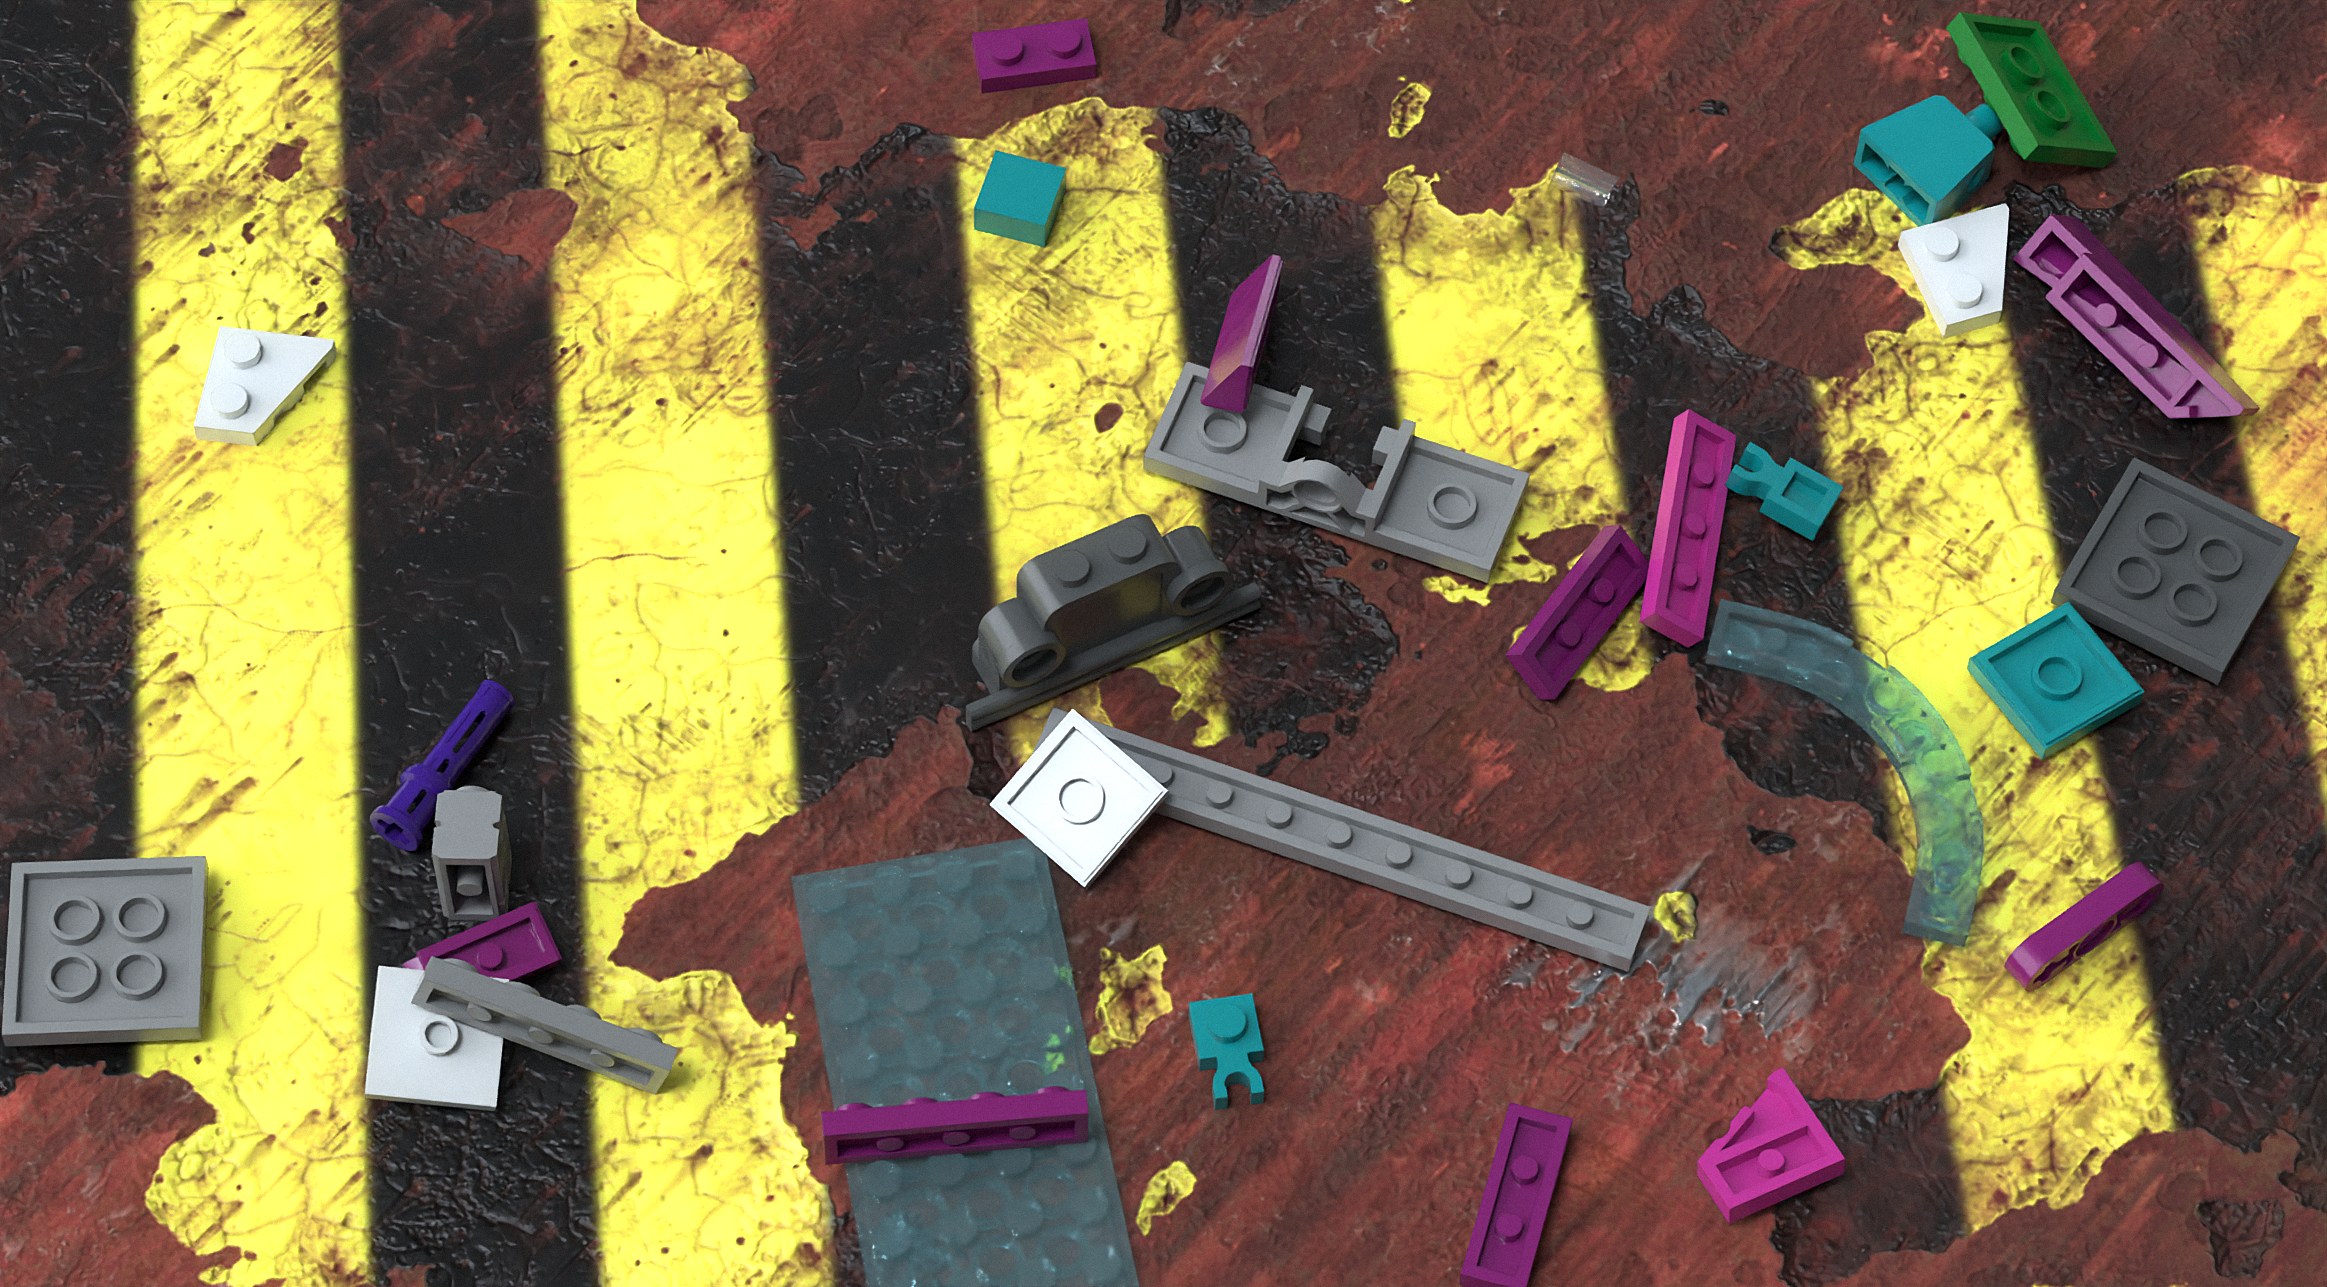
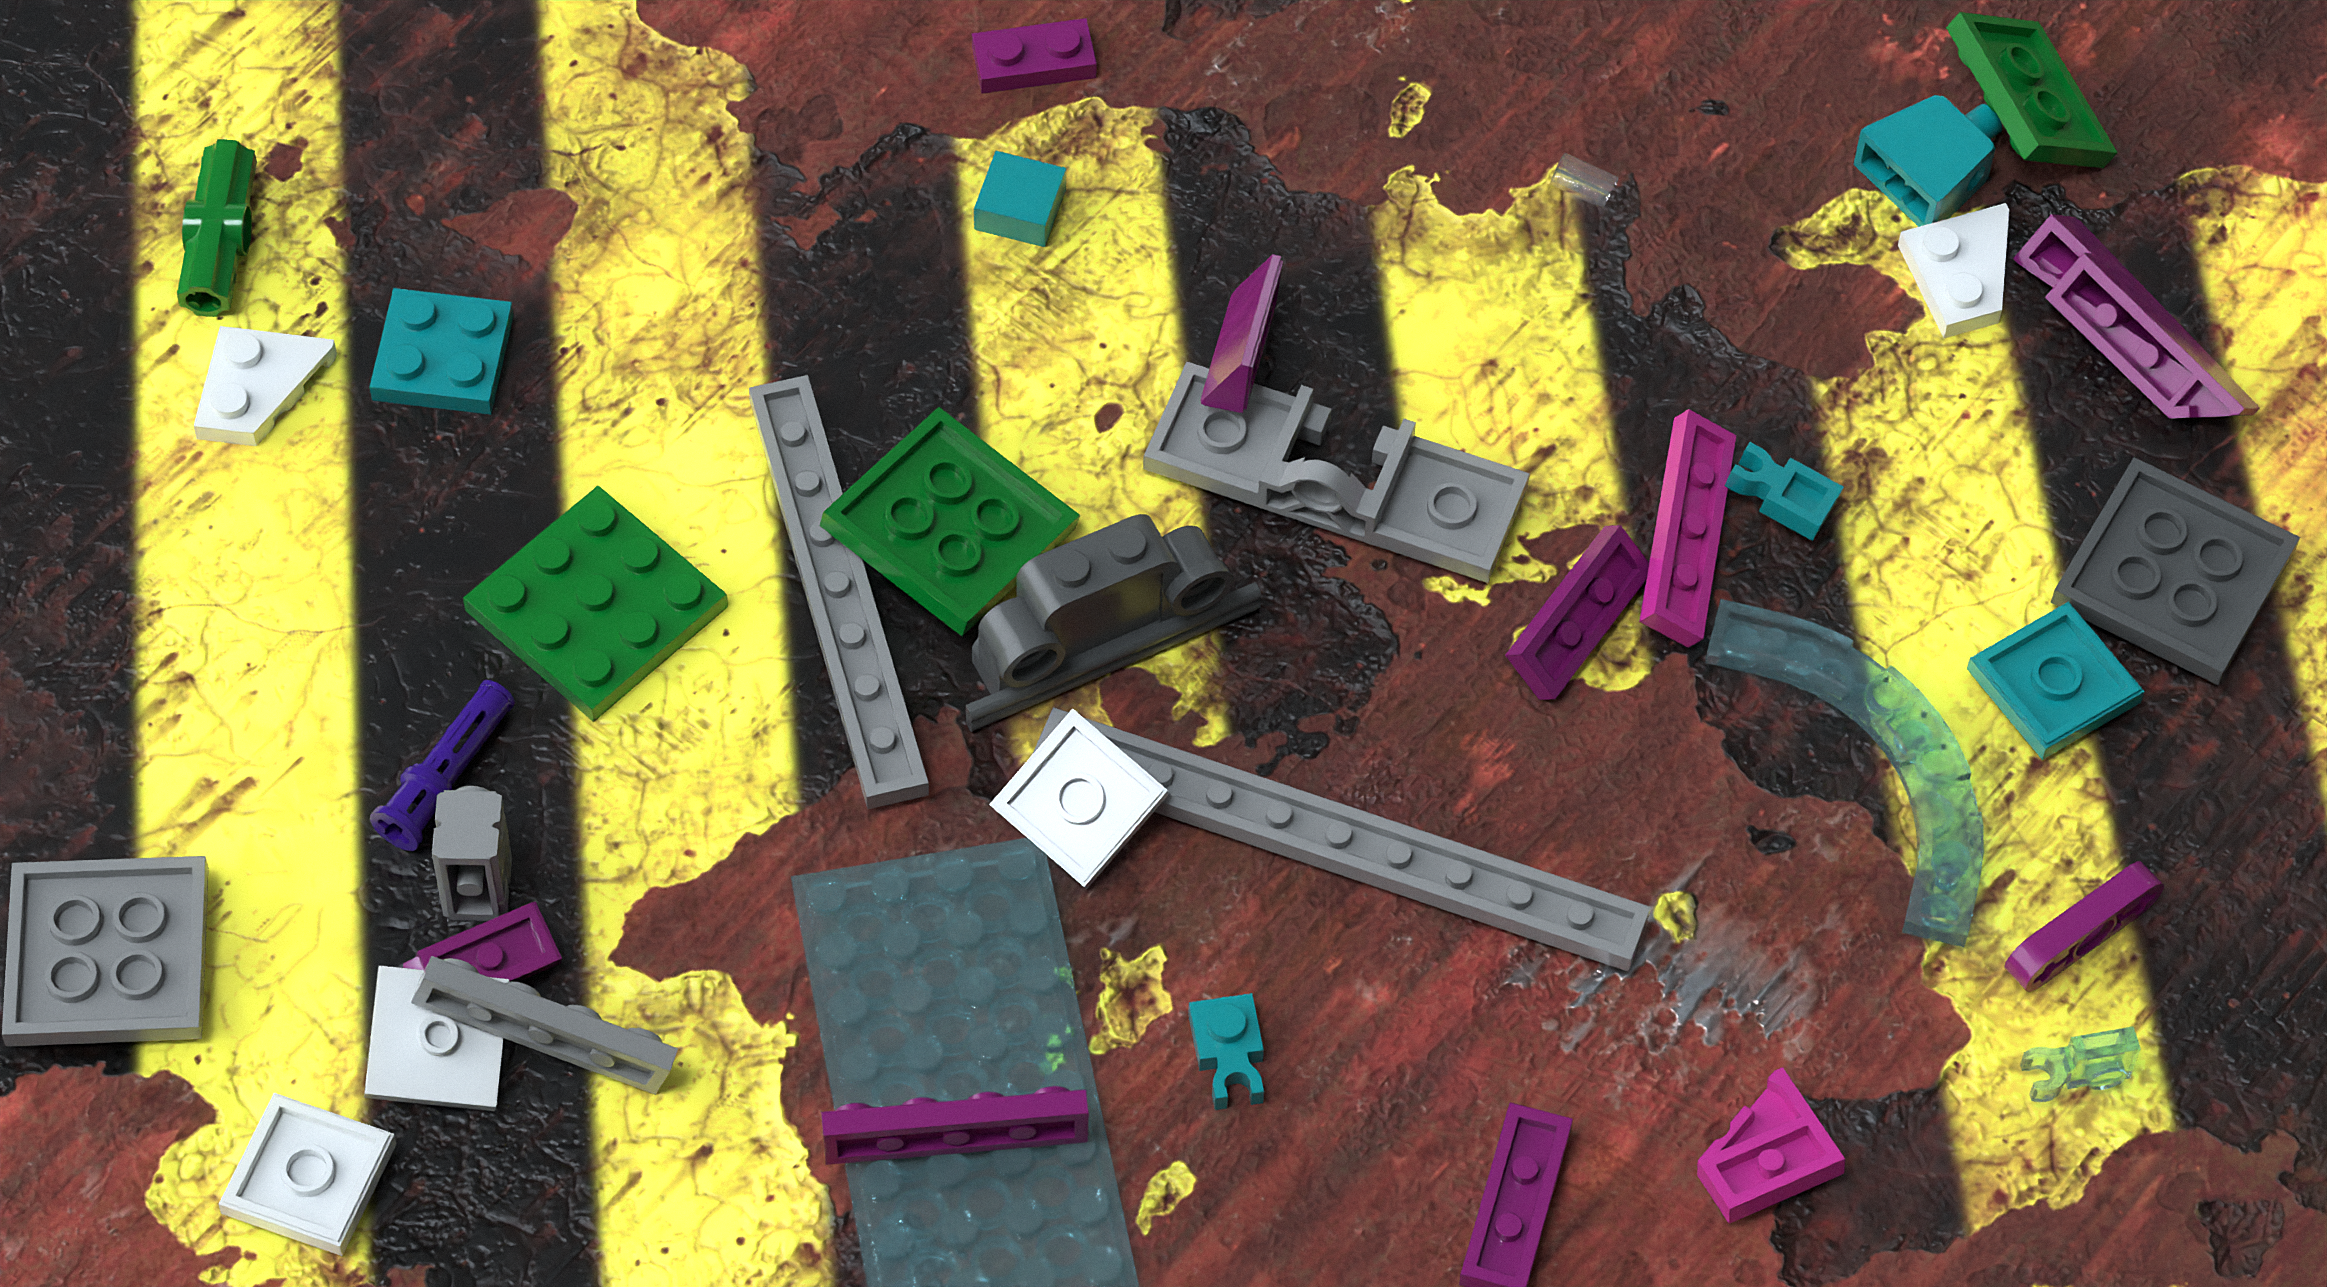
none -> green piece [177,139,257,317]
none -> white plate [218,1093,396,1256]
none -> teal plate [369,288,514,415]
none -> green plate [463,485,728,722]
none -> light grey plate [749,375,929,810]
none -> green plate [819,407,1080,636]
none -> clear light blue plate [2020,1026,2141,1102]

